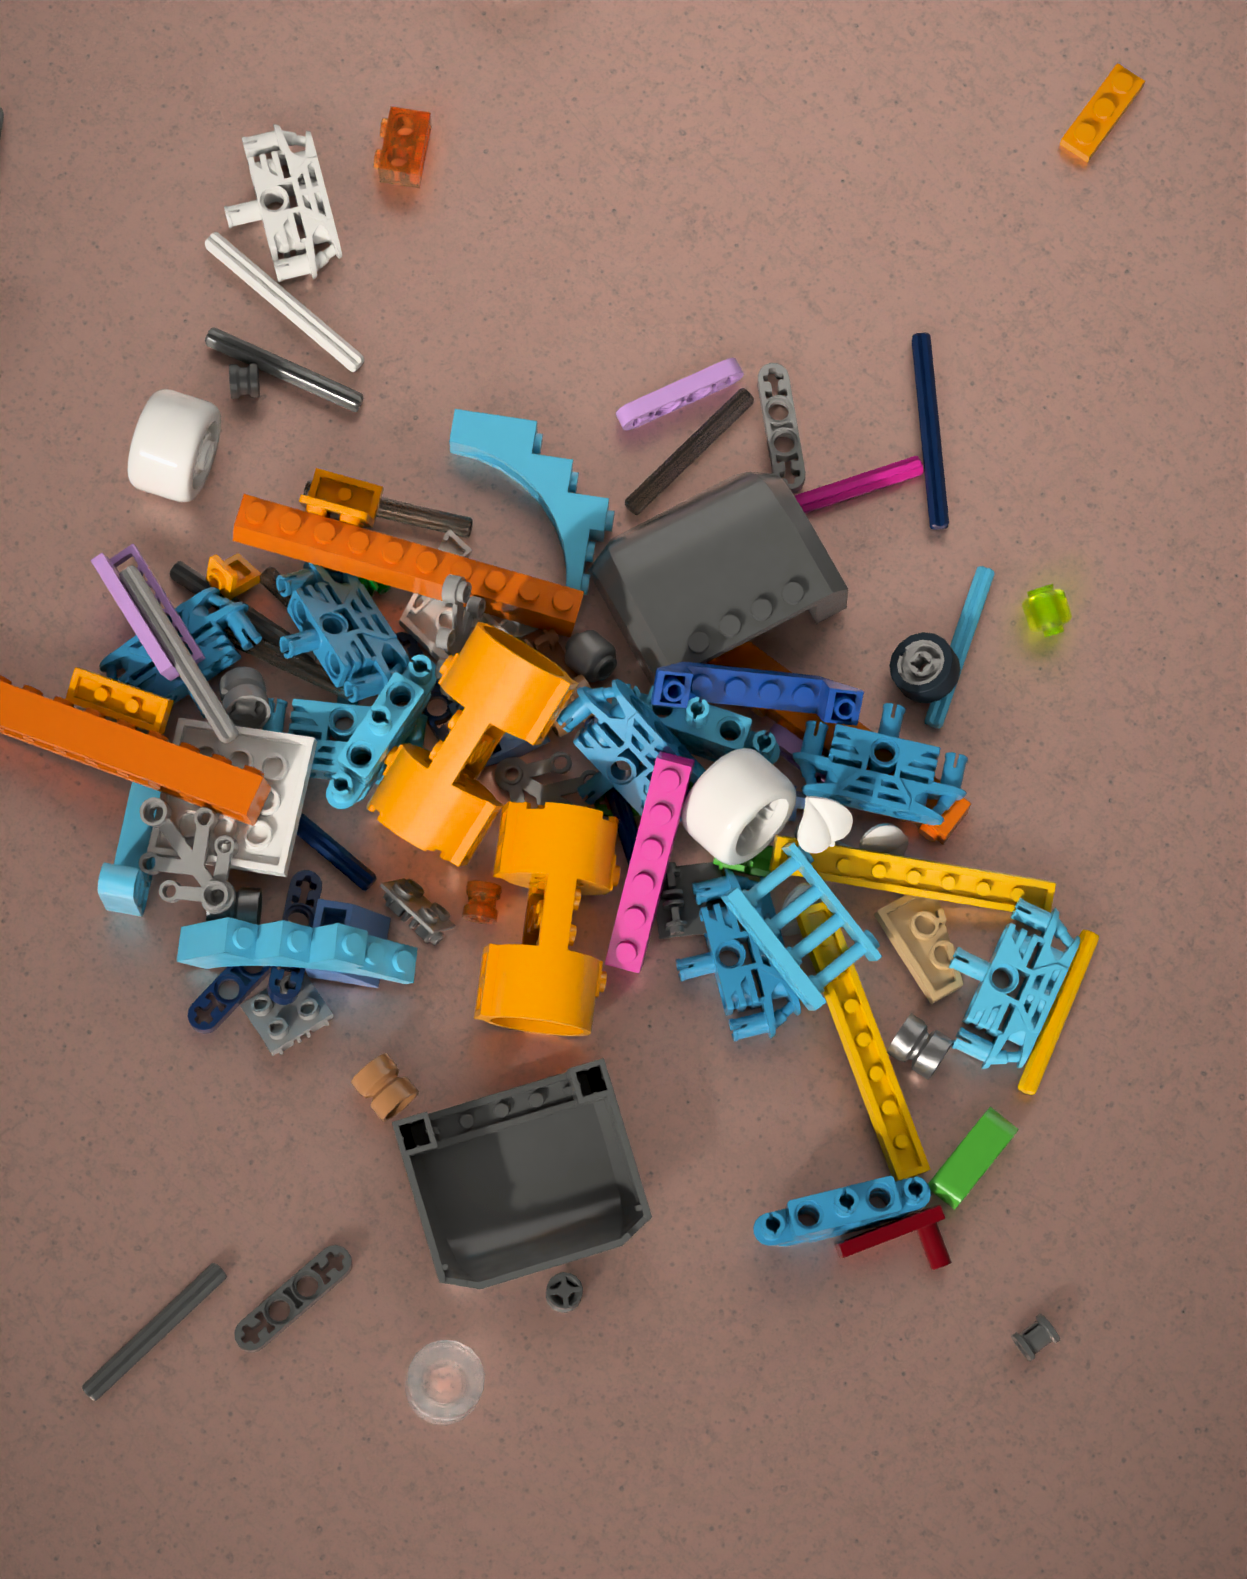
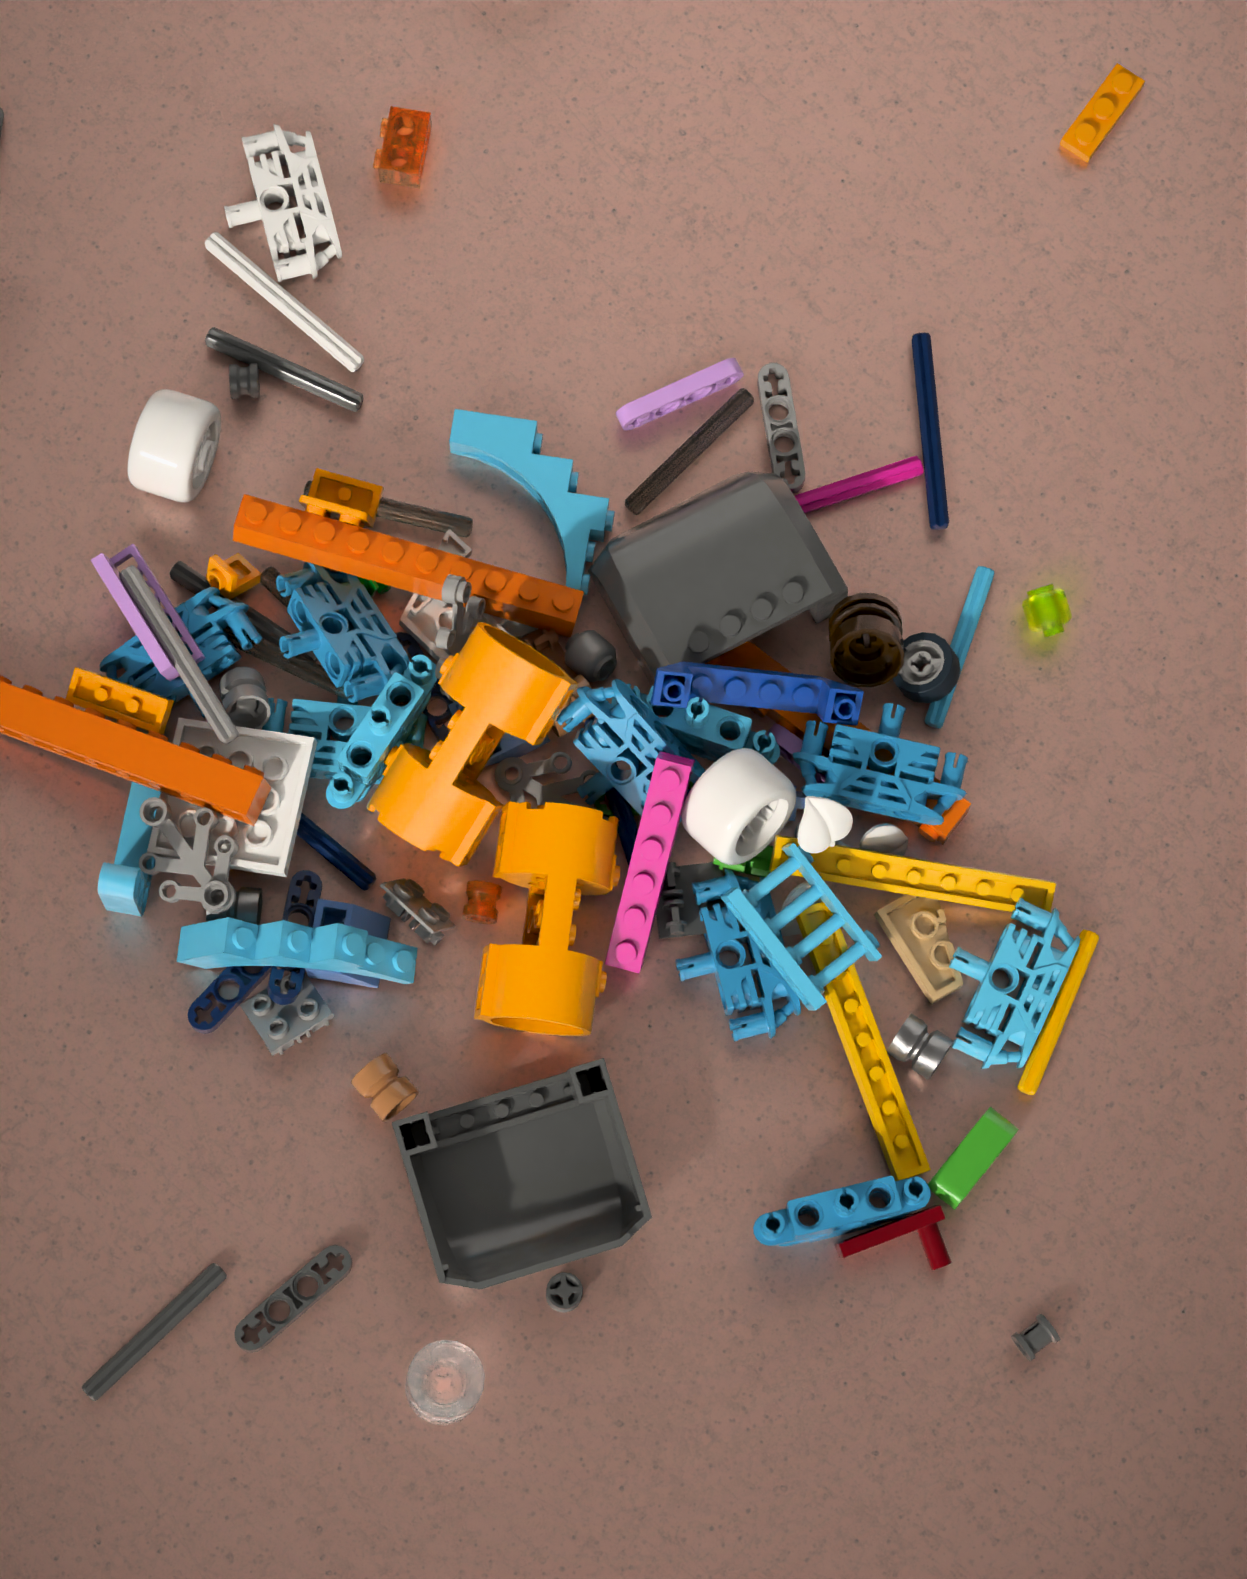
none -> dark brown wheel [828,593,904,687]

